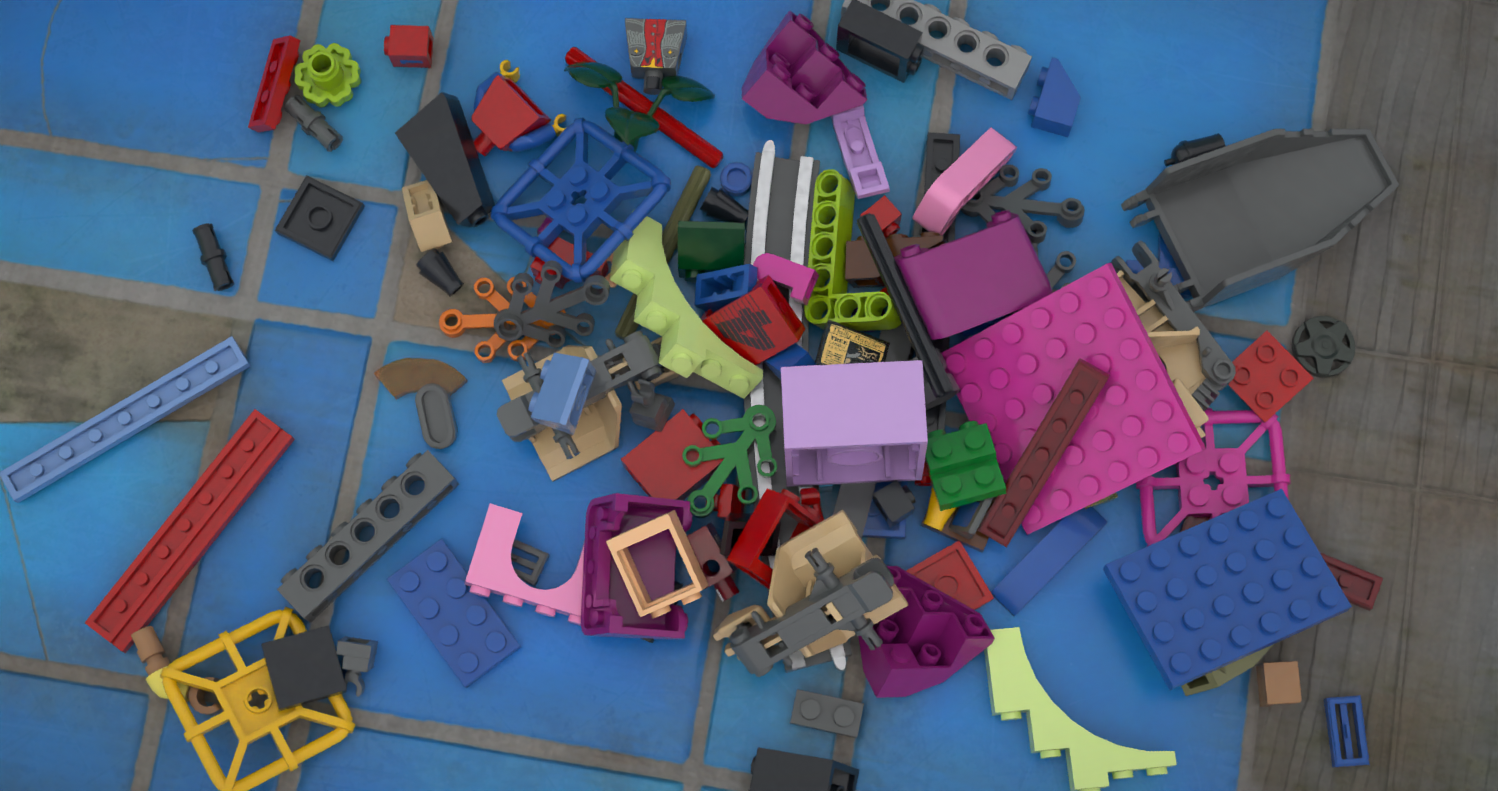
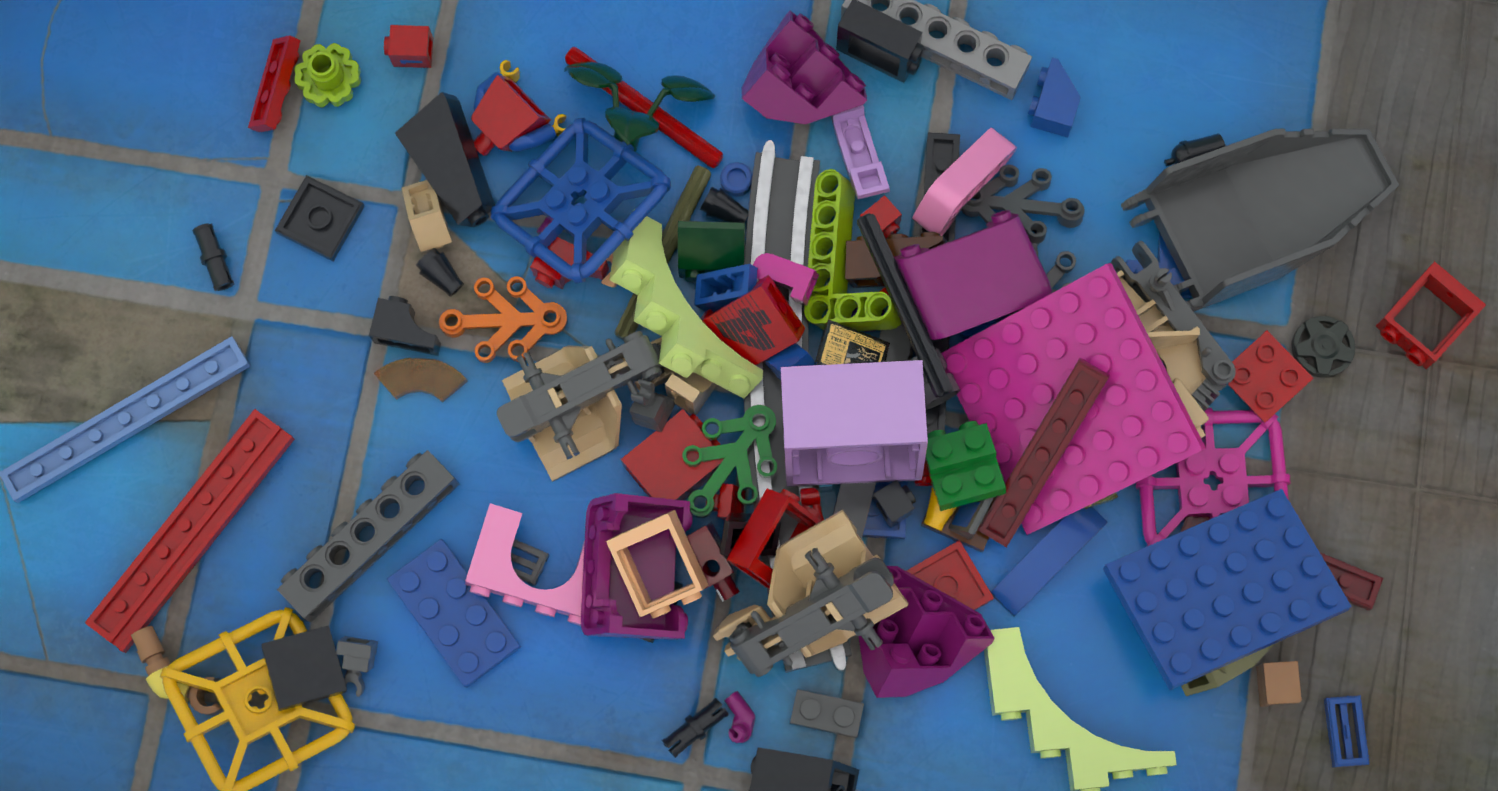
dark grey pin [284,95,343,152] -> none
dark grey tile [415,383,458,449] -> none
dark grey plant [494,260,610,348] -> none
medium blue slope [528,353,596,435] -> none
torso [625,18,687,95] -> none
none -> black arch [369,296,441,356]
none -> black pin [662,698,729,758]
none -> tan arch [665,372,717,415]
none -> magenta arm [724,691,756,743]
none -> red window [1376,261,1486,369]

